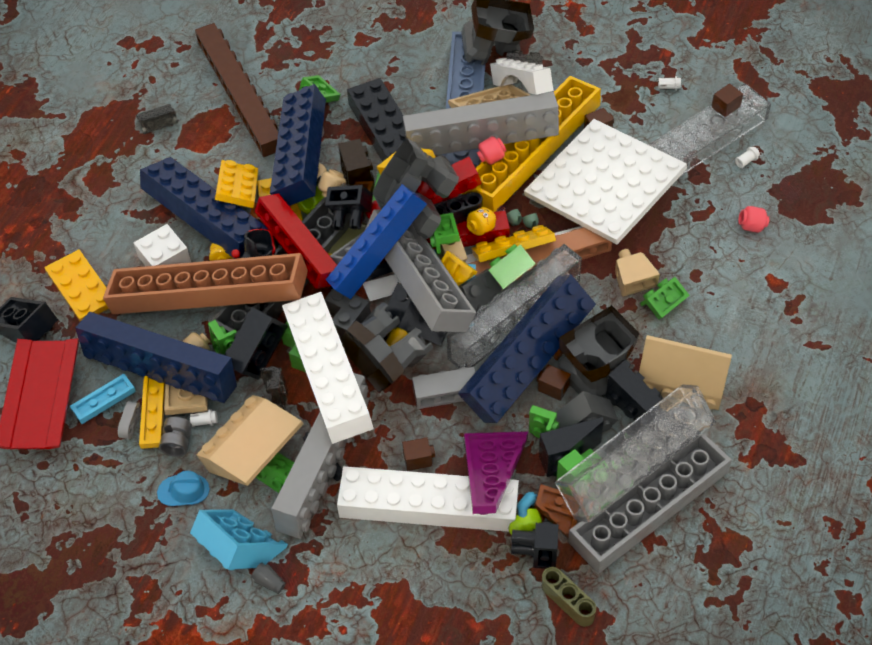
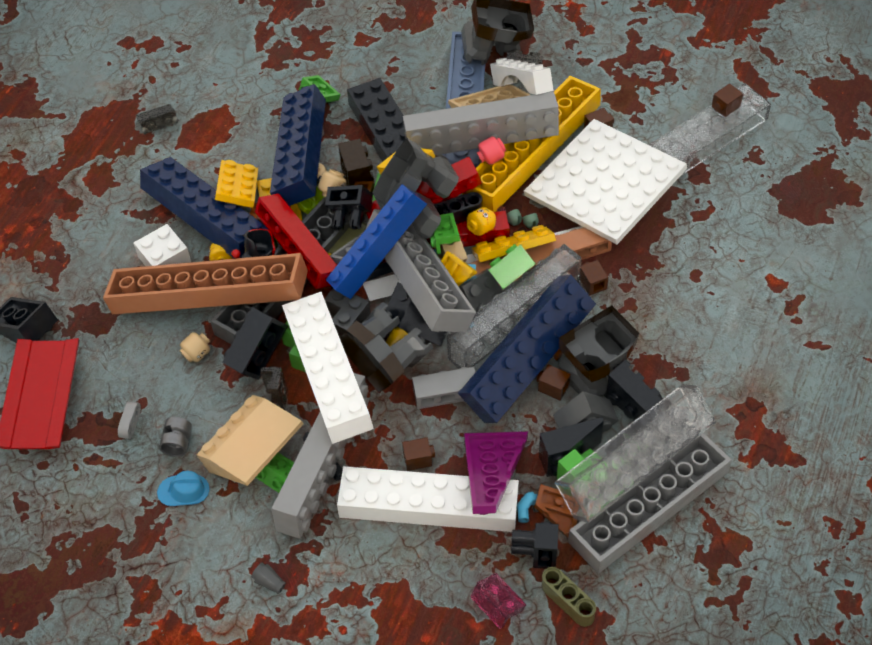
yellow plate [44,249,109,322] -> none
medium azure plate [70,374,136,424] -> none
dark blue brick [75,311,237,403] -> none
yellow plate [139,376,165,449] -> none
tan plate [164,384,208,415] -> none
white pin [190,409,218,427] -> none
medium azure wedge [190,509,288,570] -> none
reddish brown brick [195,23,278,158] -> none
bright green bracket [208,320,237,355] -> none
lime hair [508,508,542,536] -> none
bright green bracket [529,405,559,438] -> none
tan torso [615,249,660,296] -> none
tan slope [639,335,732,410] -> none
bright green bracket [640,277,690,320] -> none
white pin [658,76,681,91] -> none
white pin [735,147,760,168] -> none
coral head [738,206,769,233] -> none
none -> clear pink bracket [470,573,526,629]
none -> reddish brown brick [579,260,609,296]

